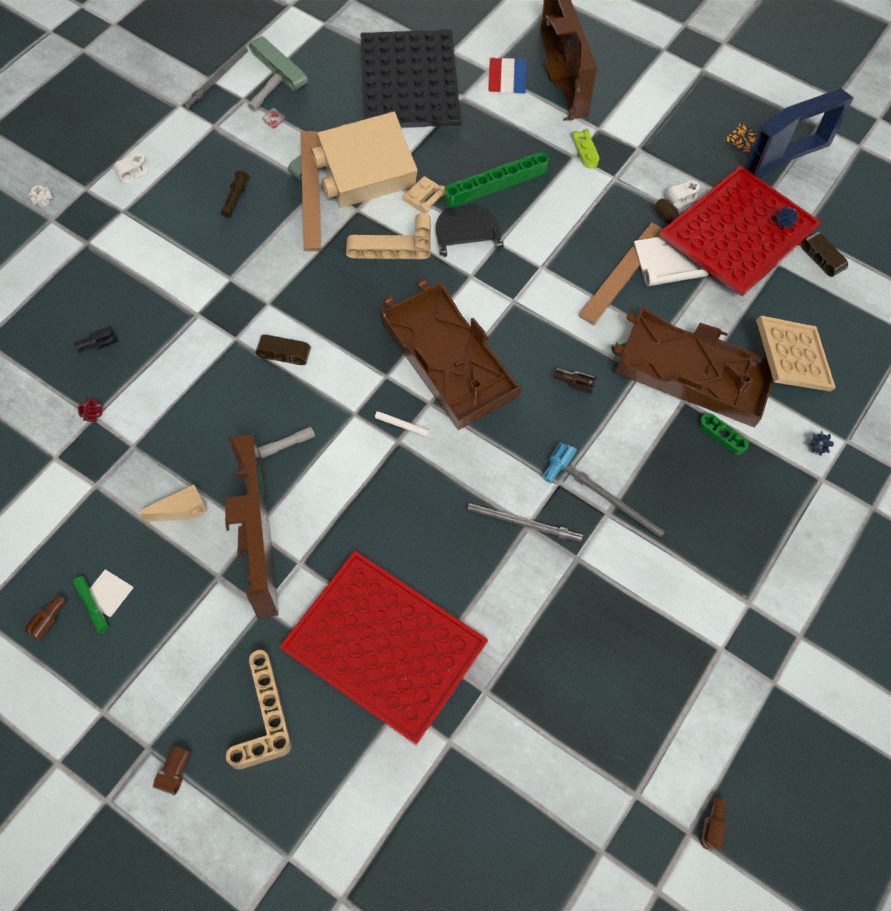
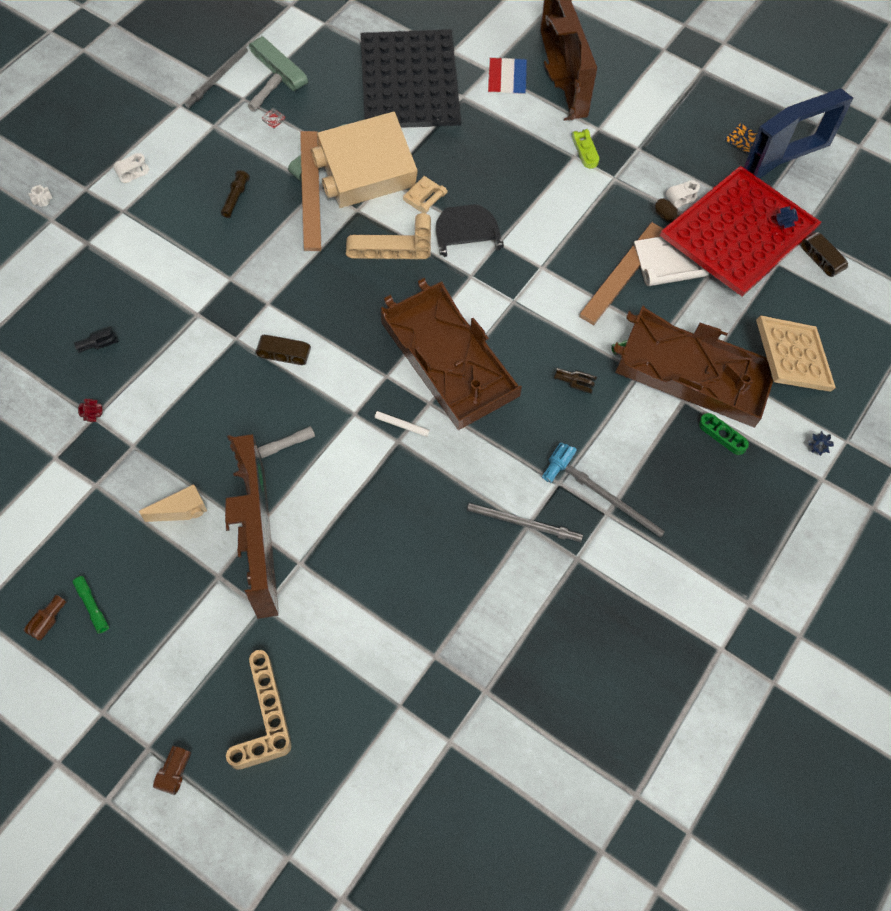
white sticker [90,570,134,617] -> none
red plate [279,551,489,746] -> none
green beam [444,152,549,207] -> none
reddish brown arm [701,797,728,850] -> none

